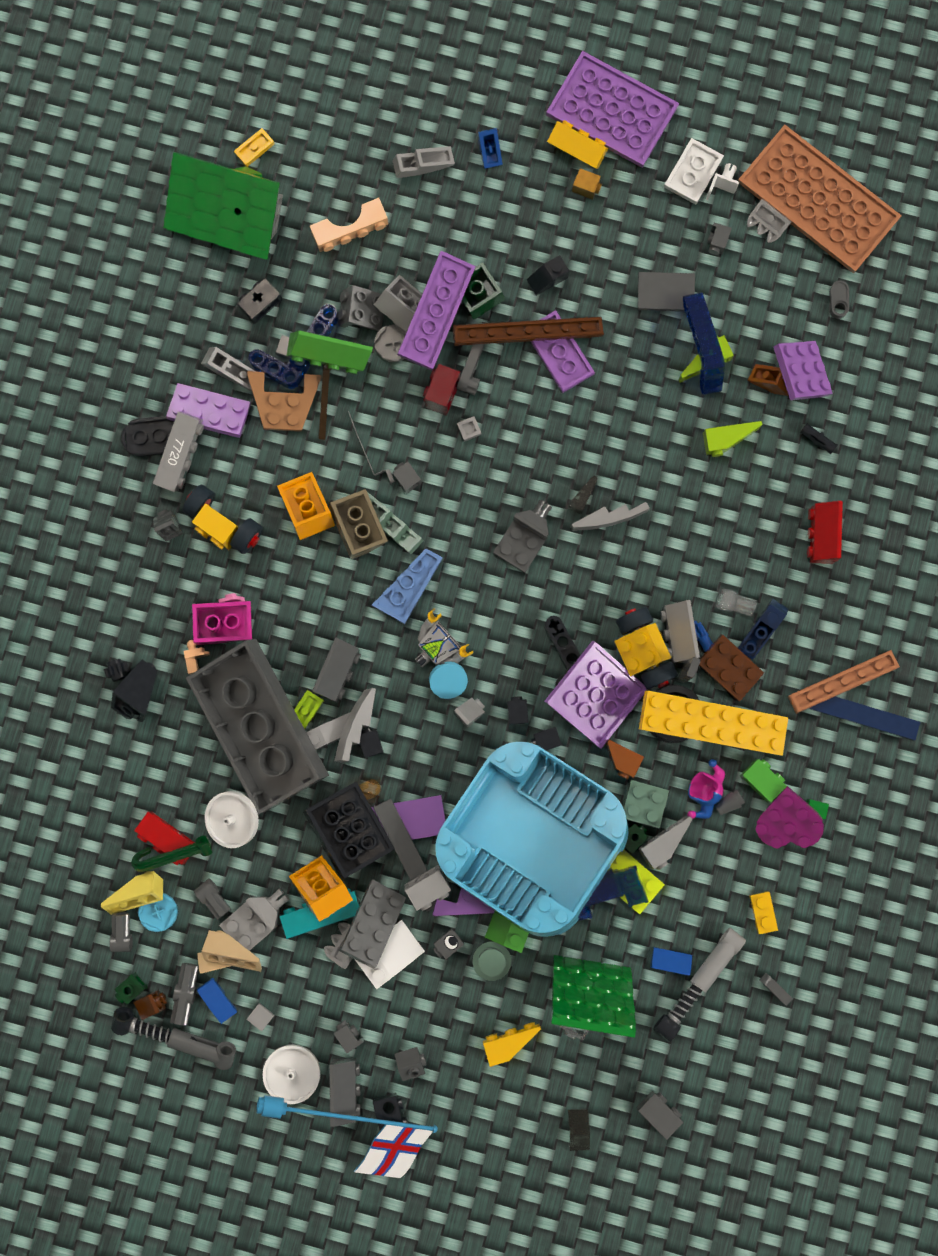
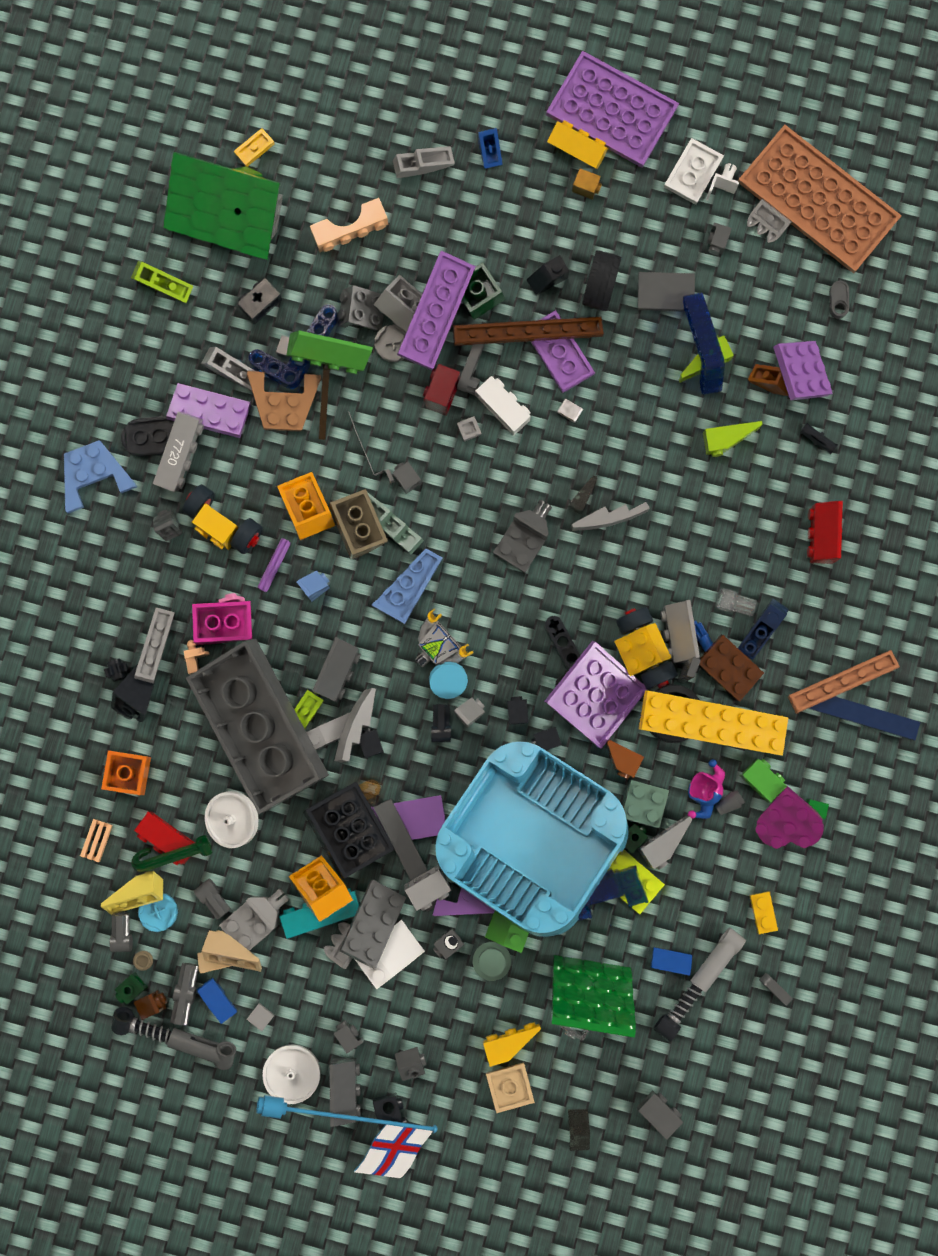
none -> medium blue wing [64,440,137,513]
none -> light nougat tile [80,819,113,862]
none -> orange brick [101,751,151,795]
none -> lime slope [131,261,193,303]
none -> dark tan plate [133,951,153,971]
none -> light grey plate [134,608,175,683]
none -> medium lavender axle [258,538,290,592]
none -> medium blue slope [297,571,330,602]
none -> black piece [431,704,451,742]
none -> white brick [475,376,531,436]
none -> tan plate [486,1062,535,1113]
none -> flat silver piece [557,399,583,423]
none -> black tyre [582,250,622,311]

